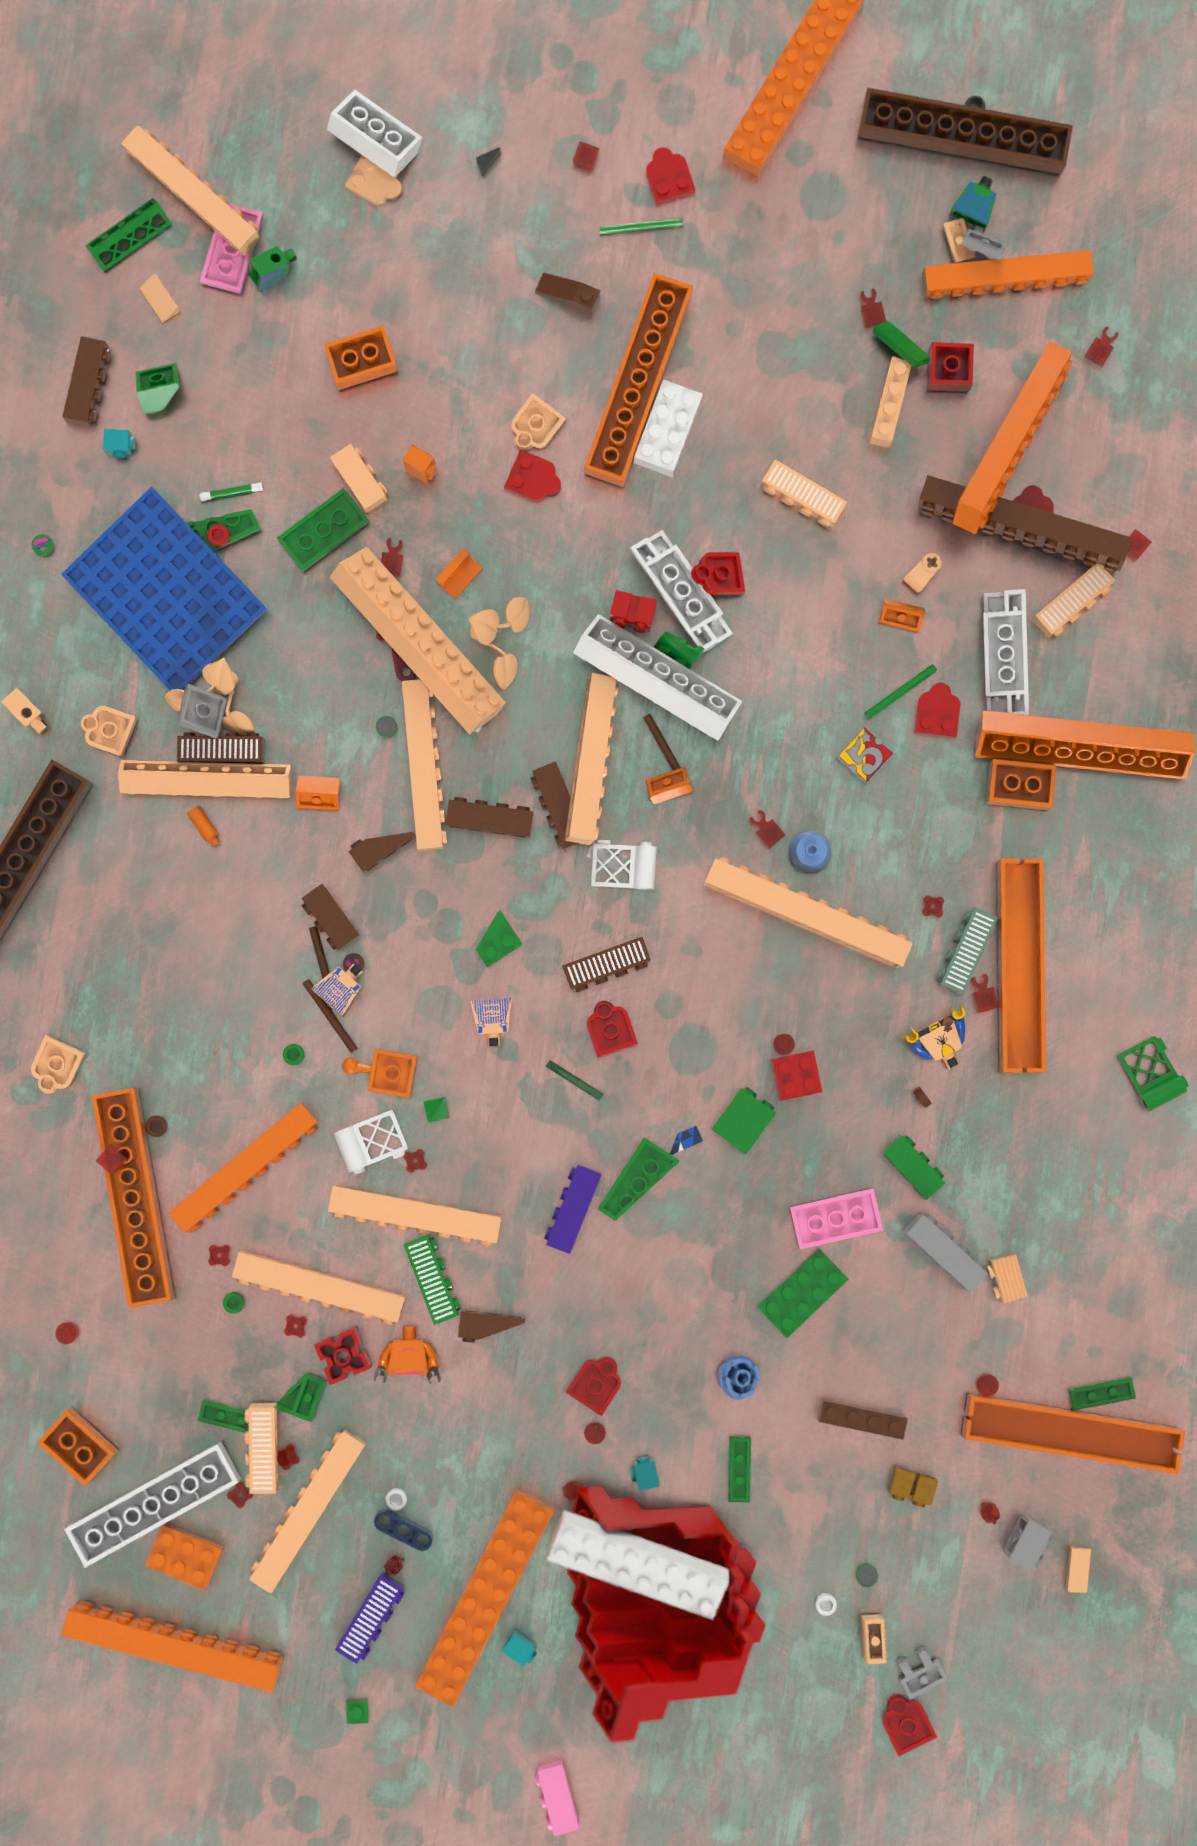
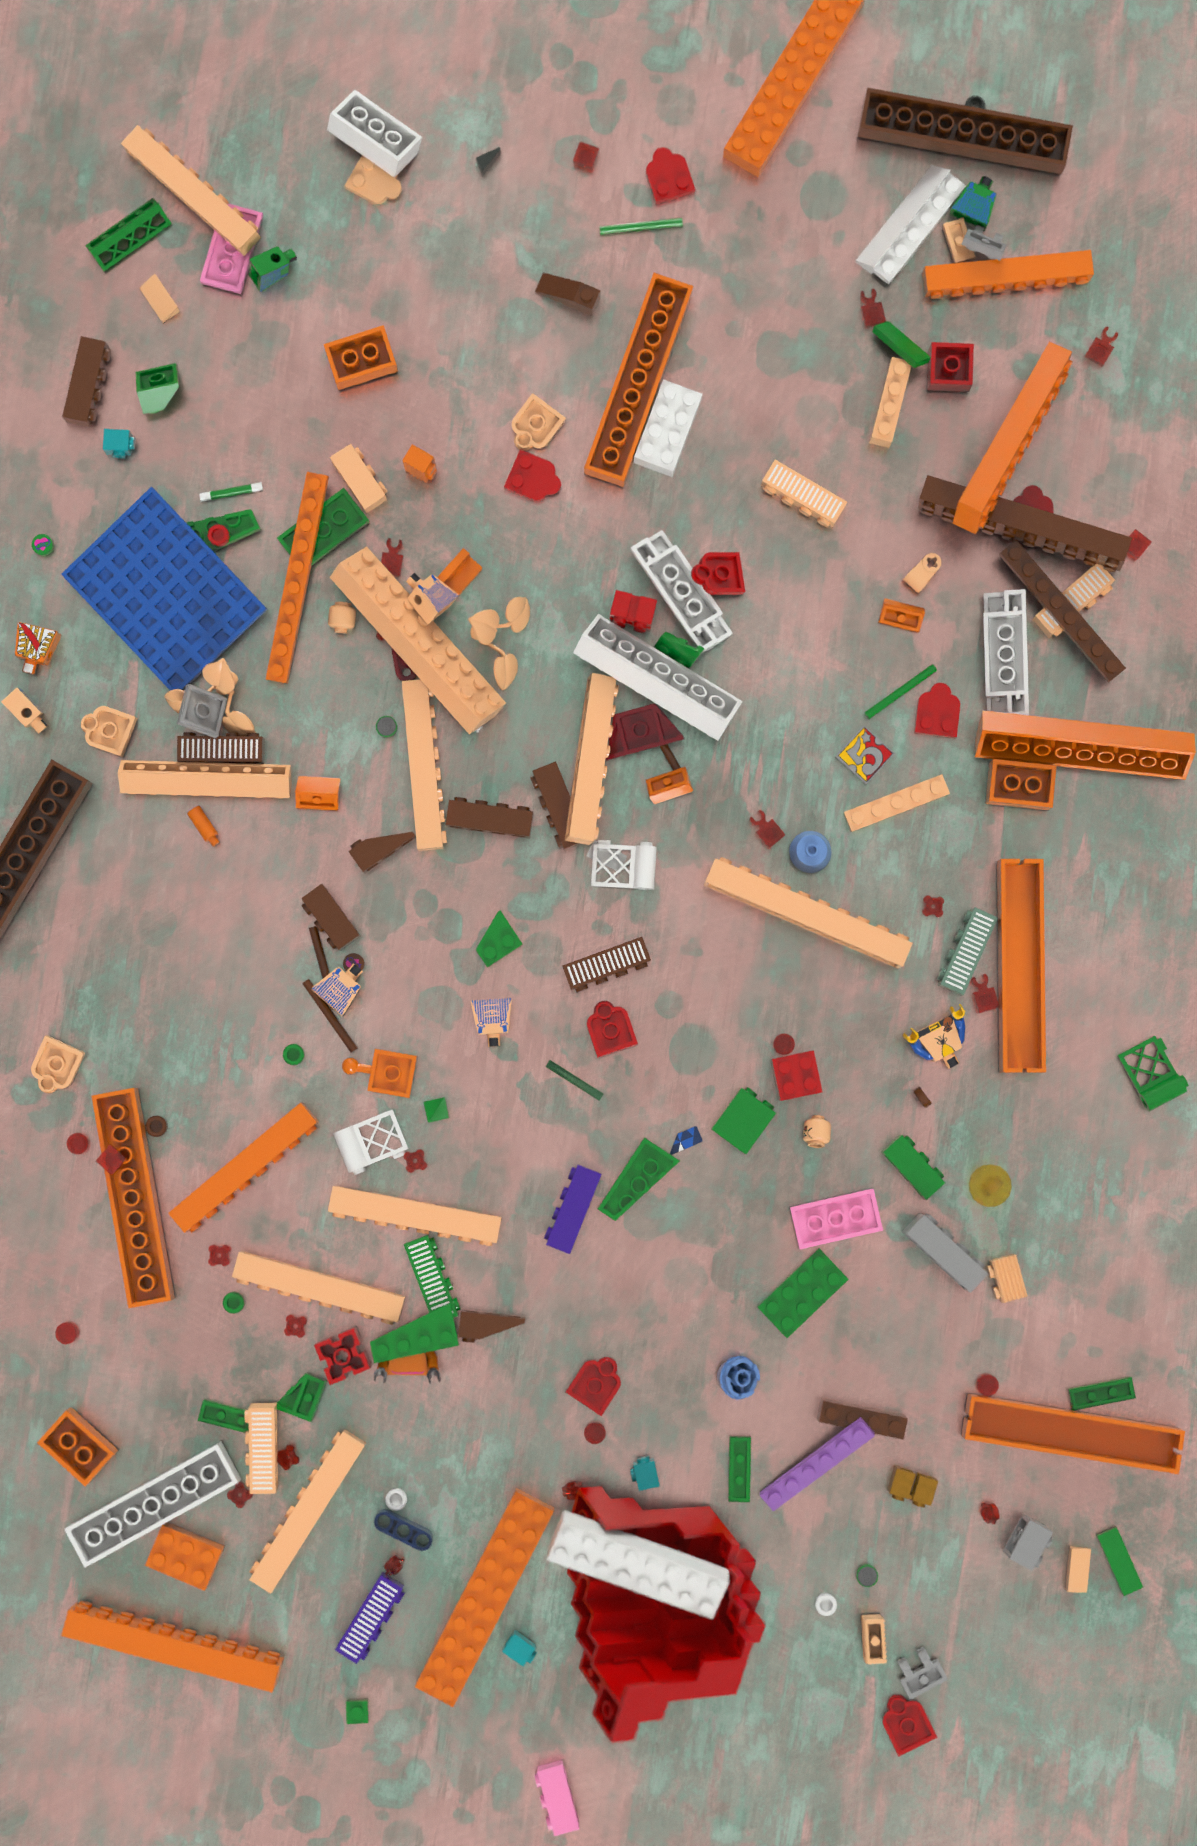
none -> torso [15,622,61,675]
none -> clear red plate [67,1133,89,1154]
none -> orange plate [266,472,329,684]
none -> light nougat head [328,602,356,634]
none -> green wing [370,1302,459,1363]
none -> light nougat torso [406,573,459,624]
none -> dark red wing [606,703,685,760]
none -> medium lavender plate [760,1417,875,1511]
none -> light nougat head [803,1115,831,1148]
none -> light nougat plate [844,774,950,832]
none -> white slope [855,165,966,284]
none -> clear yellow tile [969,1164,1012,1207]
none -> reddish brown plate [999,540,1126,683]
none -> green tile [1096,1526,1144,1596]

